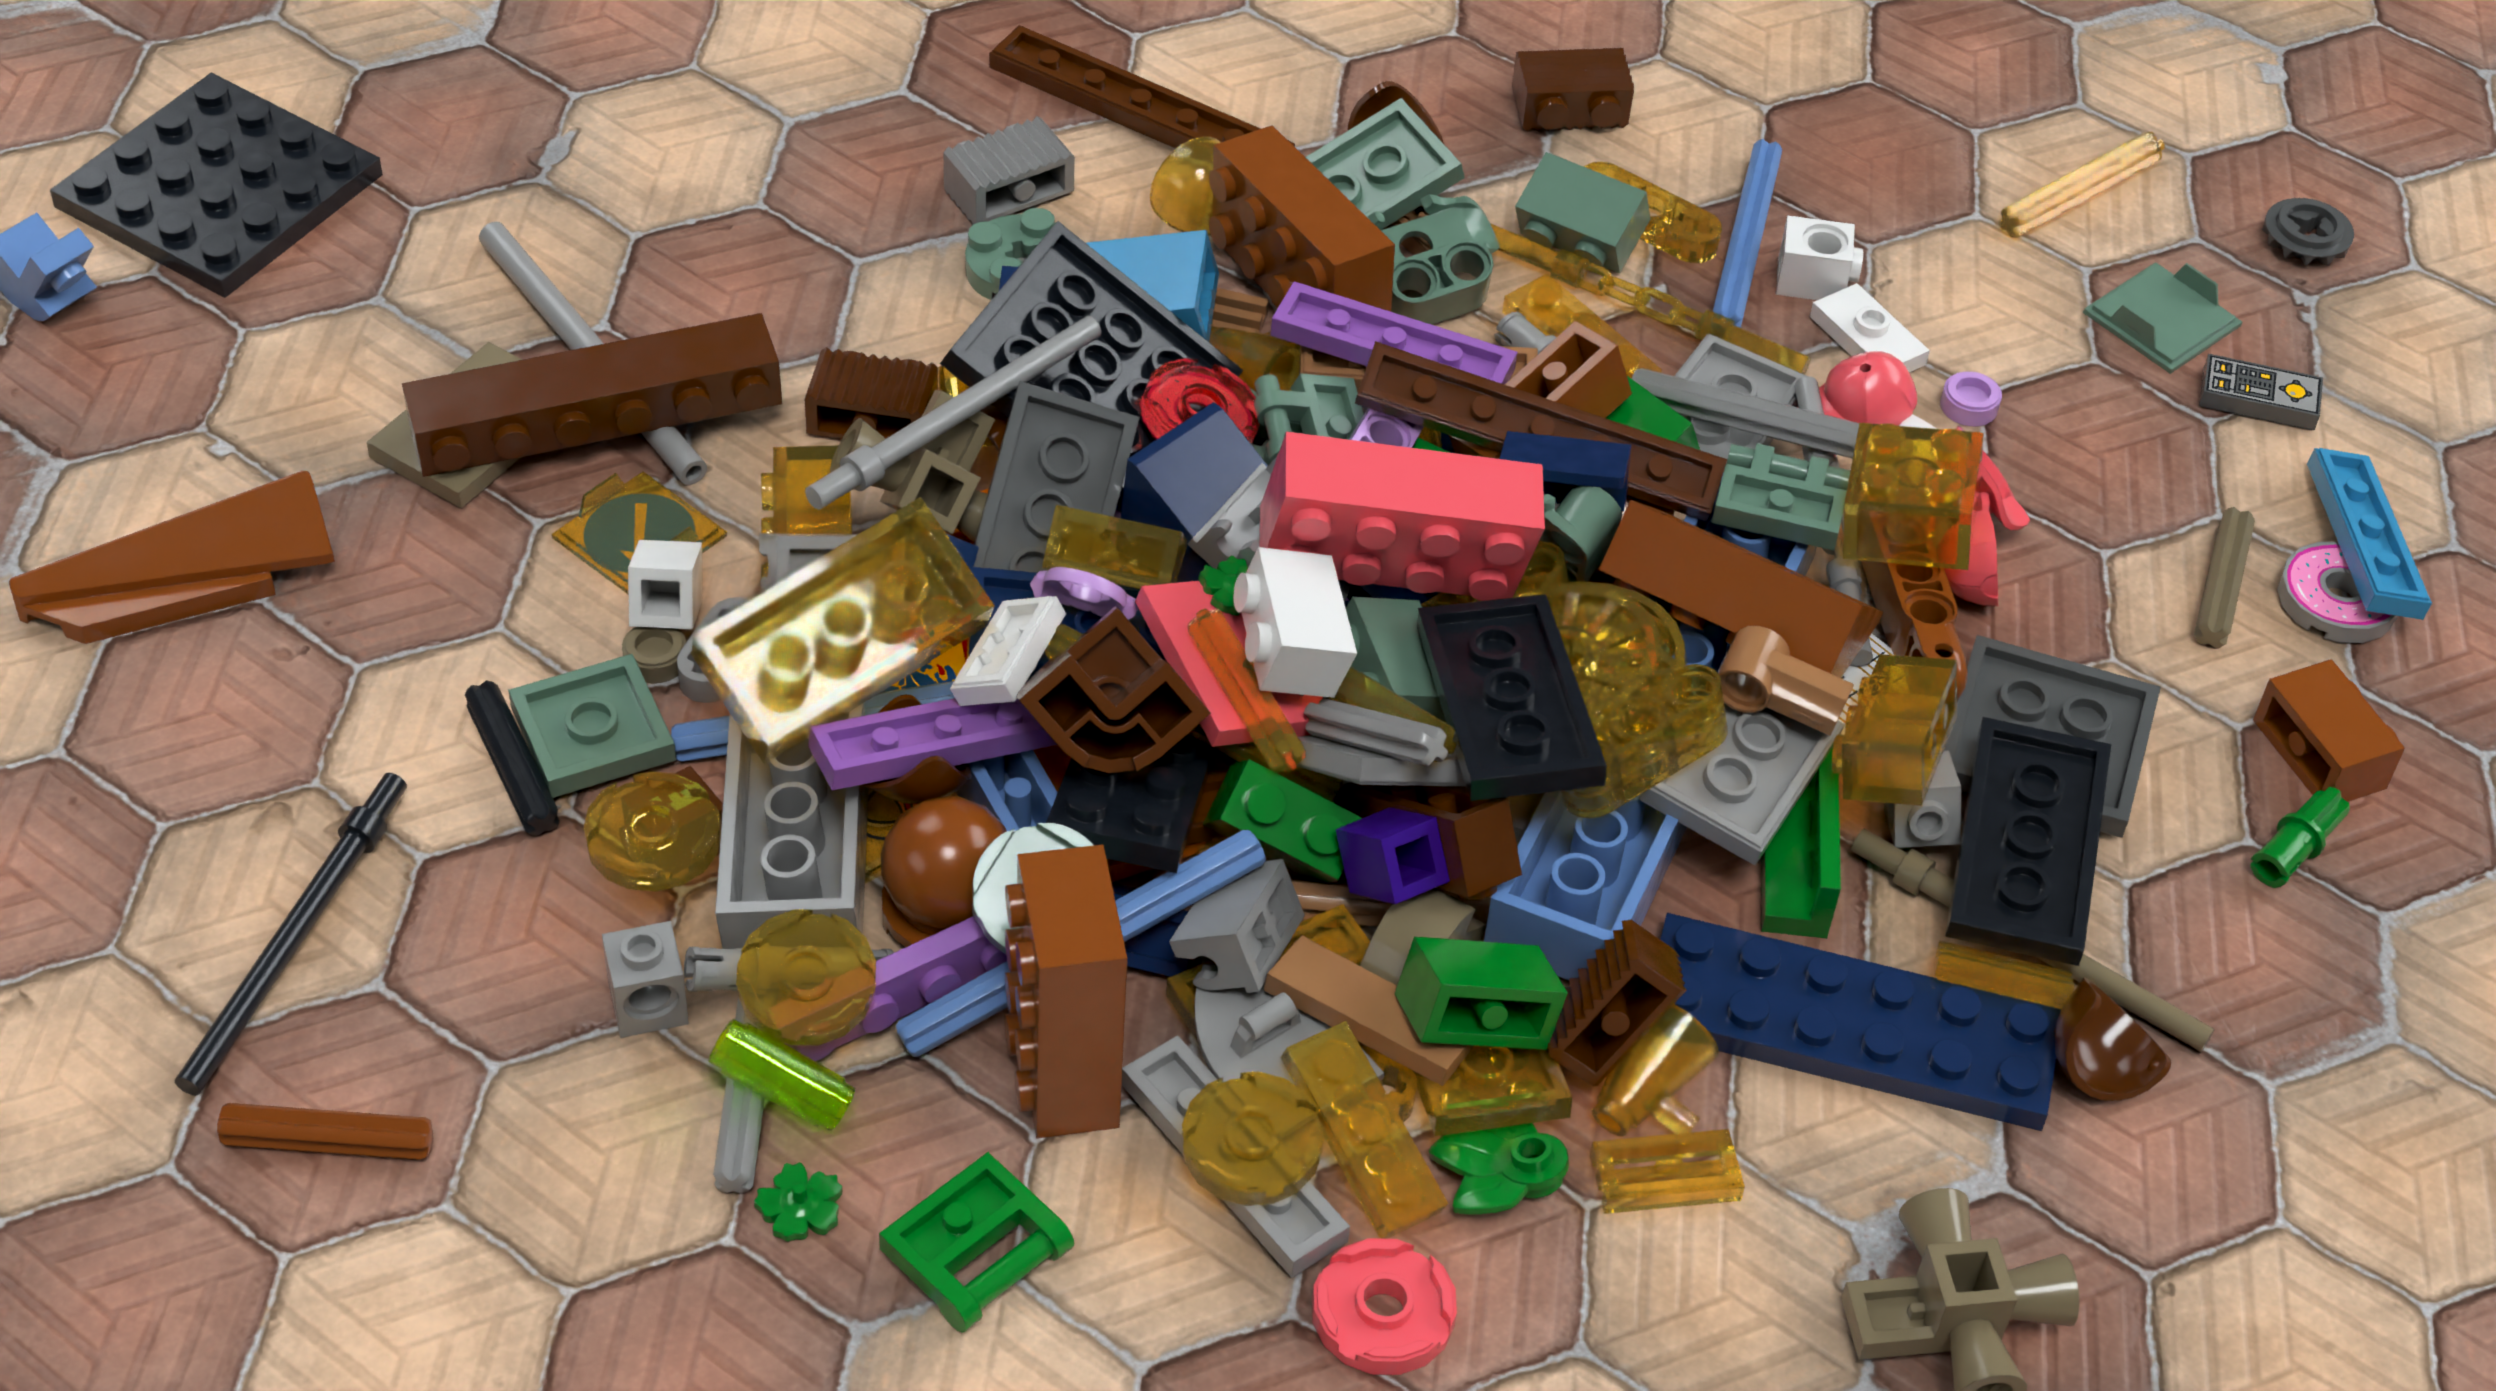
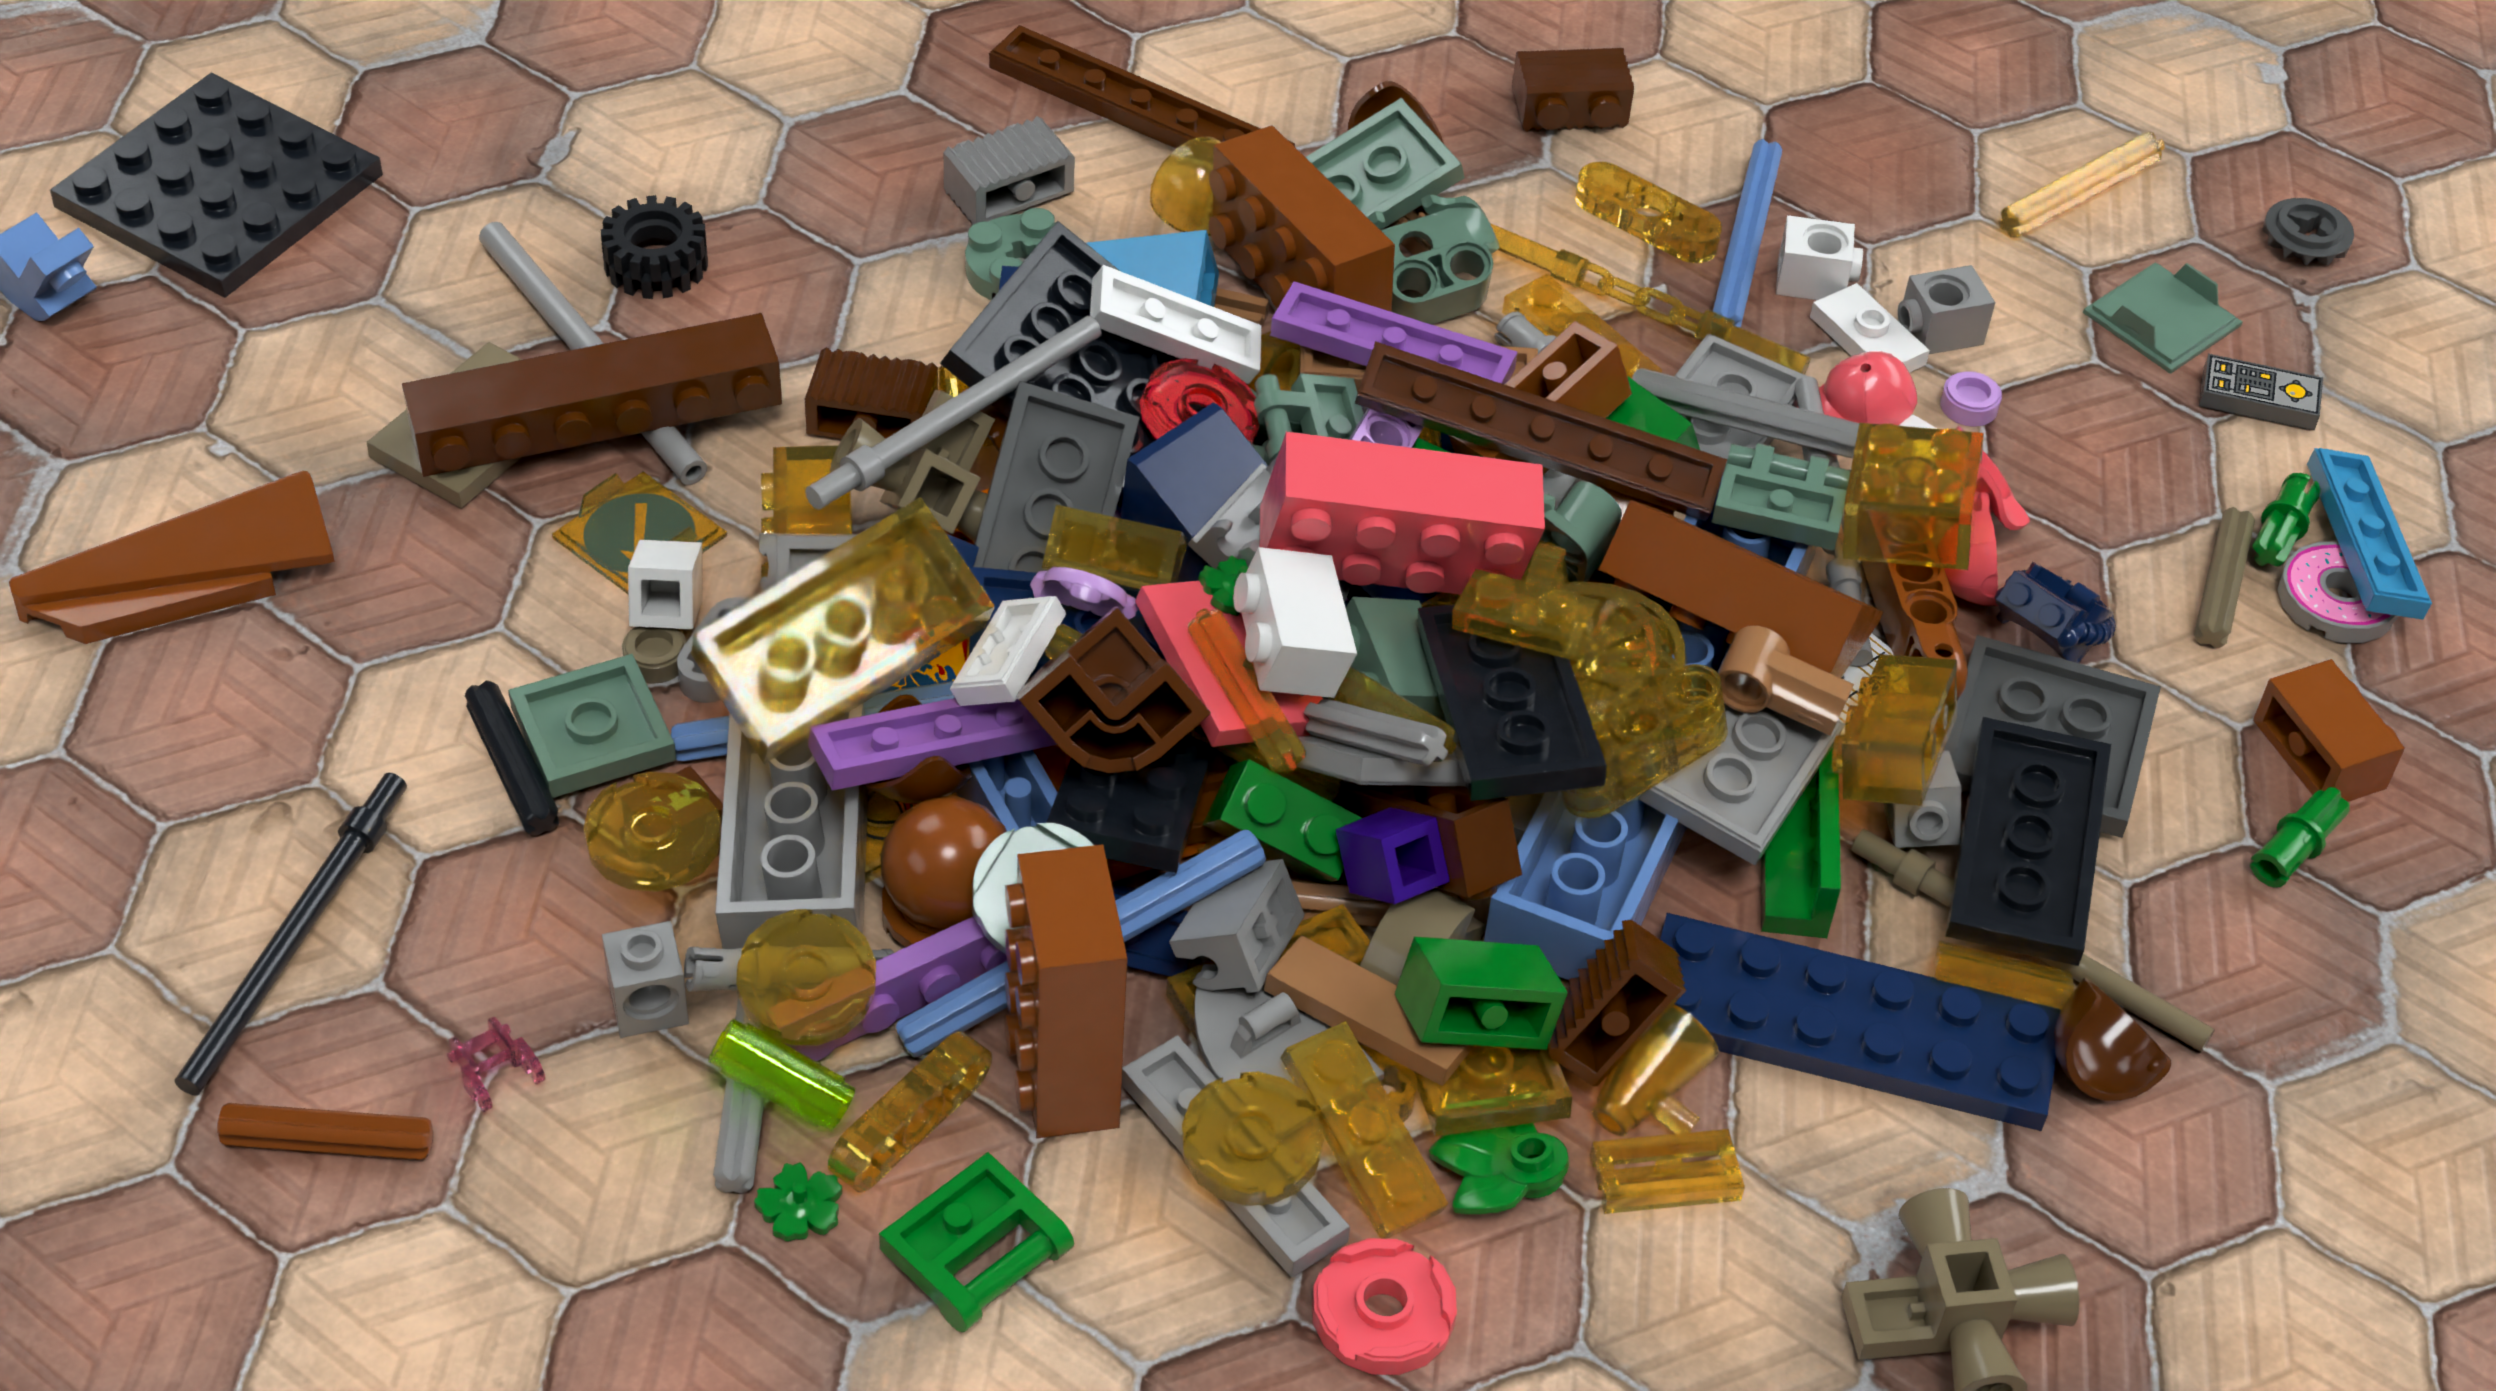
dark blue panel [1500,431,1632,511] -> none
sand green brick [1515,152,1651,273] -> none
none -> clear pink piece [447,1016,545,1112]
none -> black tyre [601,195,708,299]
none -> clear yellow beam [828,1031,992,1192]
none -> white plate [1090,265,1262,384]
none -> clear yellow plate [1452,543,1600,661]
none -> light grey brick [1898,265,1996,354]
none -> dark blue piece [1995,561,2116,664]
none -> green axle [2252,473,2321,567]

